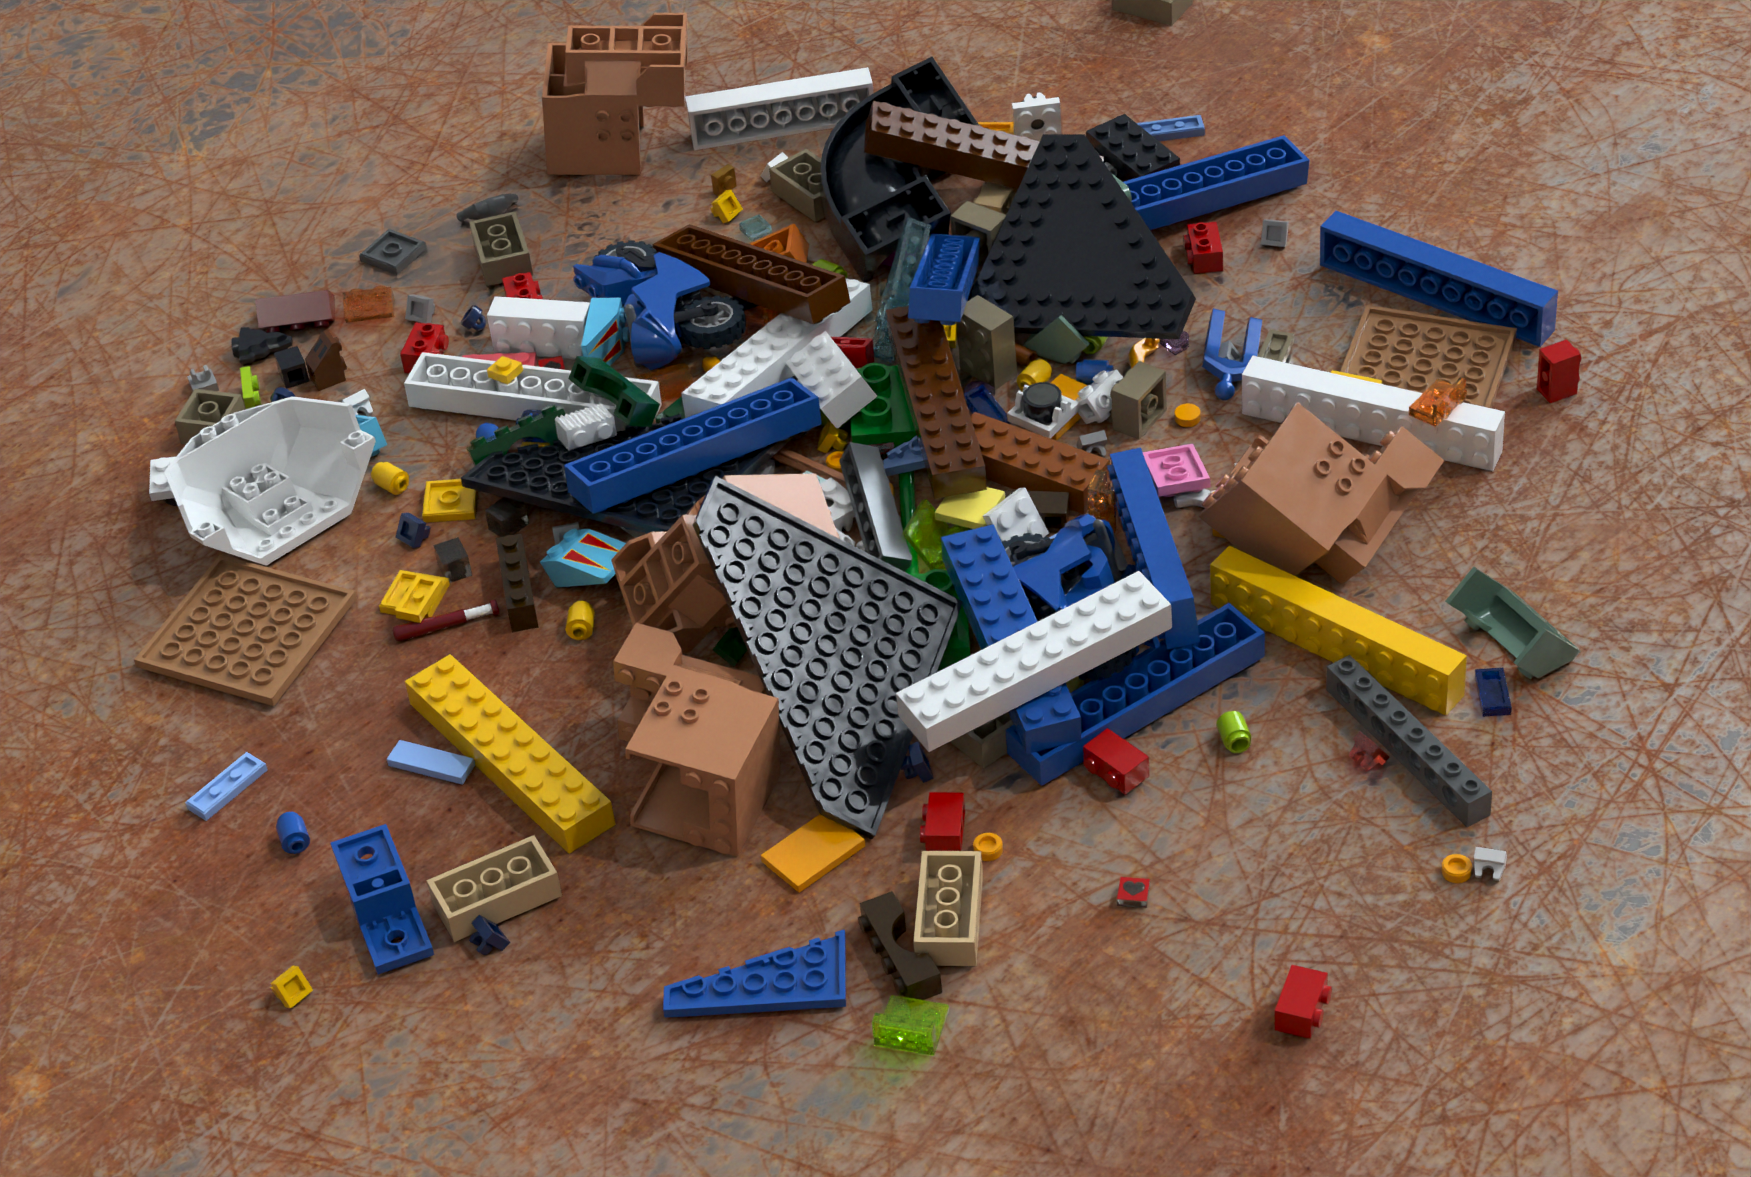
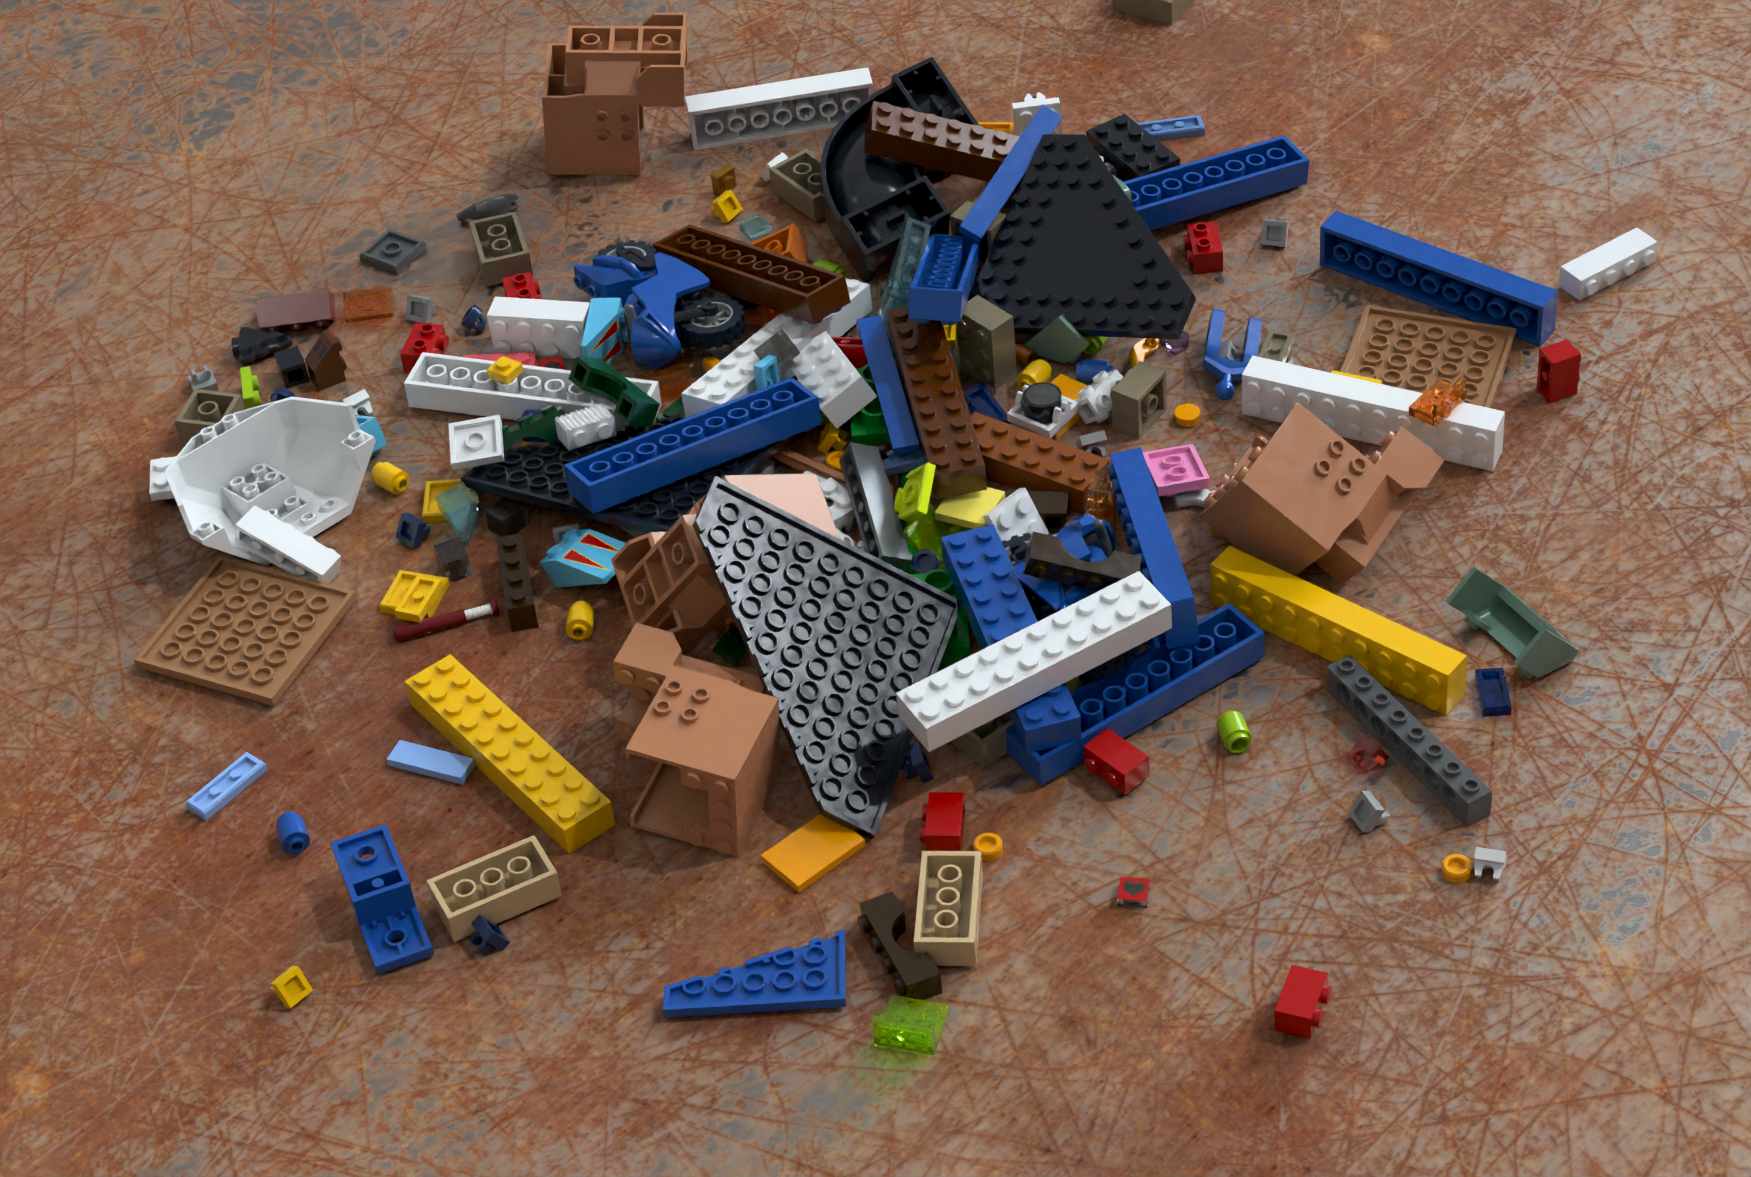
none -> white brick [235,505,341,584]
none -> clear light blue slope [435,482,480,547]
none -> white plate [449,415,504,470]
none -> clear smoke brick [753,329,800,373]
none -> medium azure plate [753,354,780,391]
none -> blue tile [856,315,920,456]
none -> neon yellow tile [894,463,936,522]
none -> dark blue tile [911,549,940,574]
none -> blue tile [958,104,1063,243]
none -> dark brown arch [1023,531,1141,591]
none -> light grey tile [1348,791,1390,833]
none -> white brick [1559,228,1658,301]

